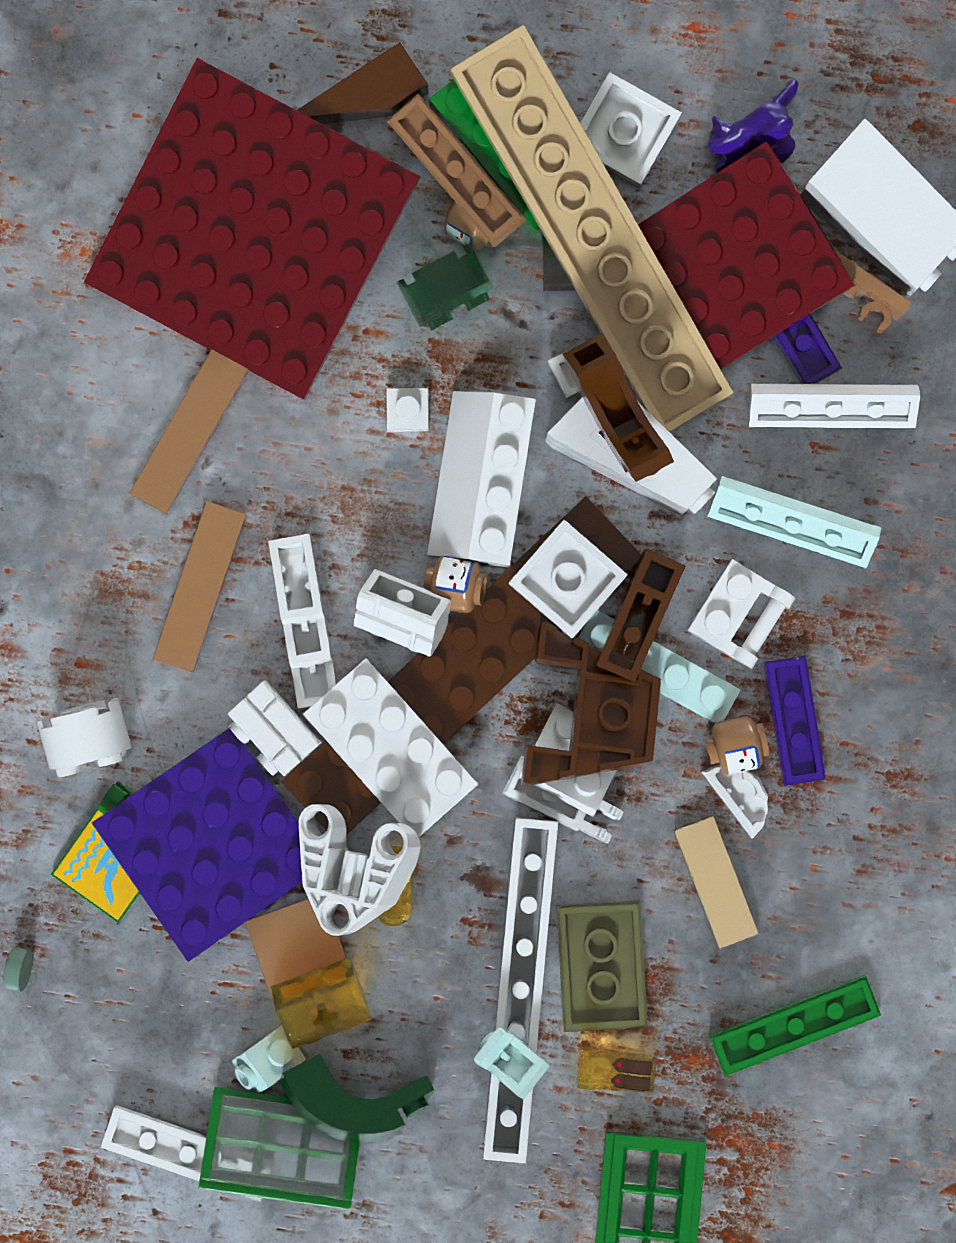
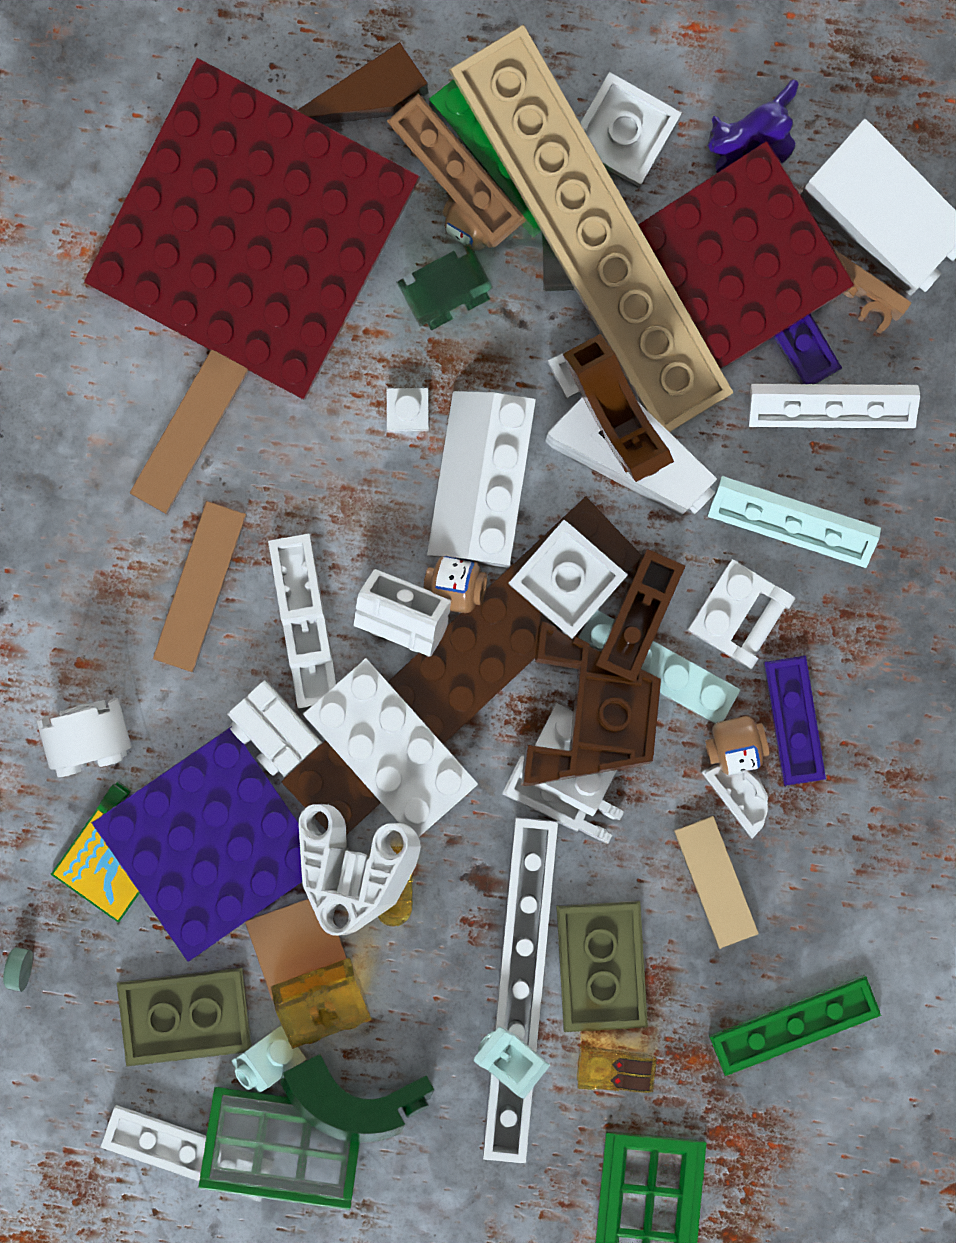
none -> olive tile [117,967,252,1067]

